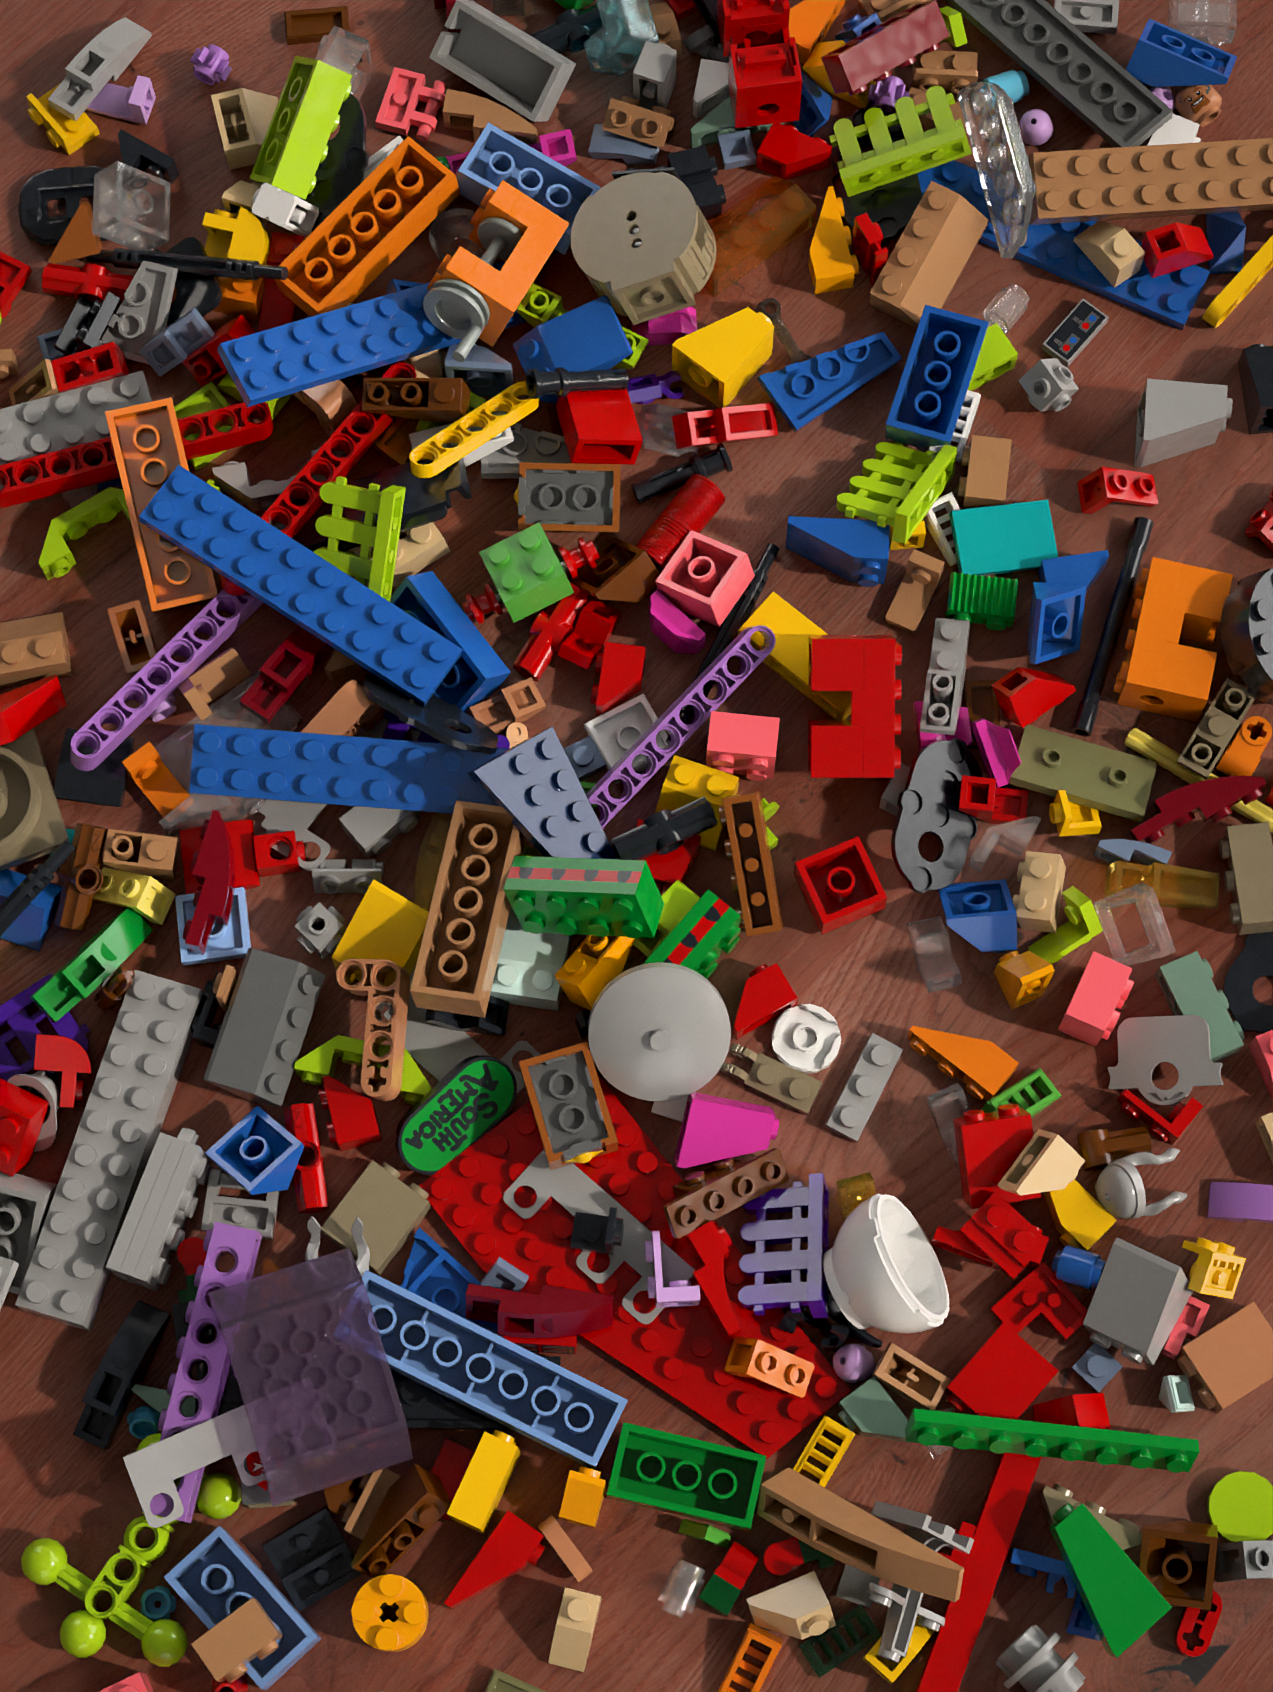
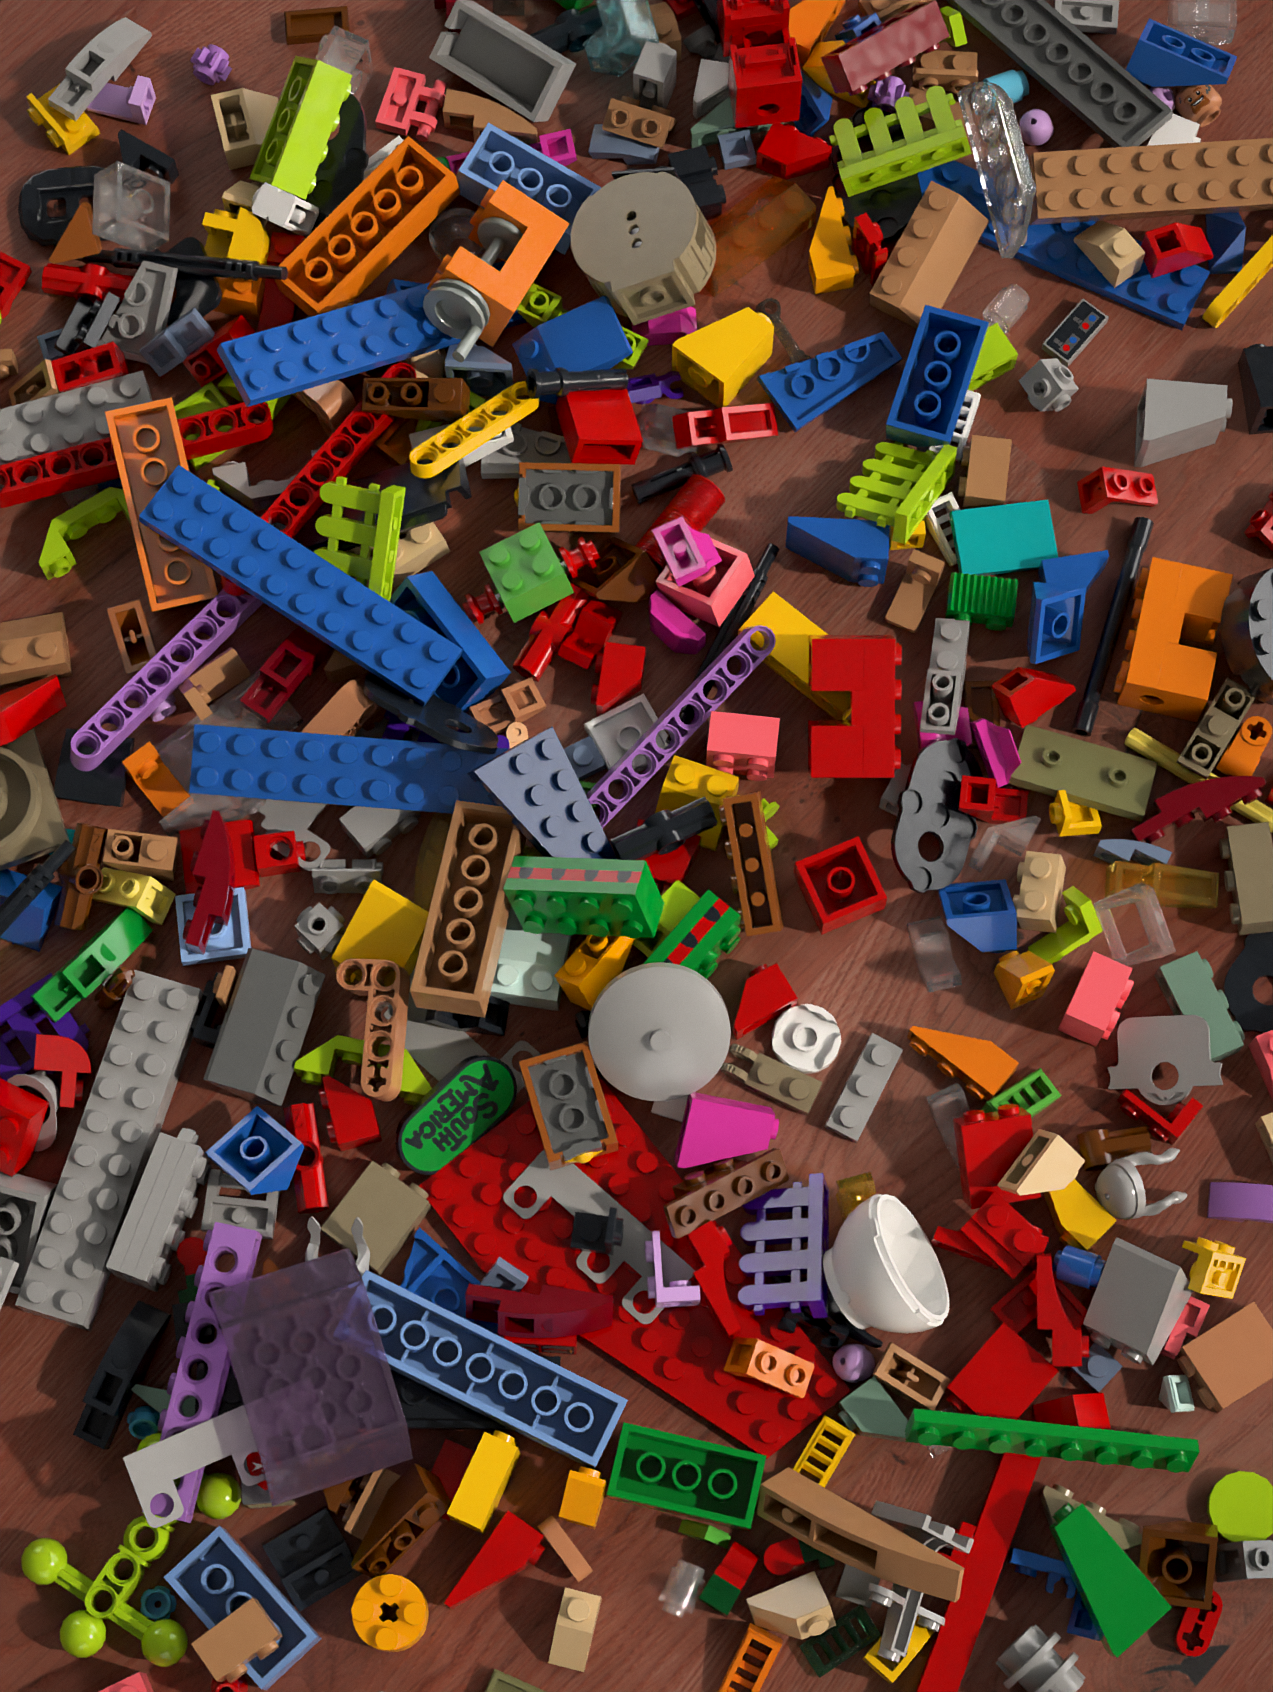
none -> dark pink slope [652,516,722,587]
none -> red slope [1037,1254,1089,1367]

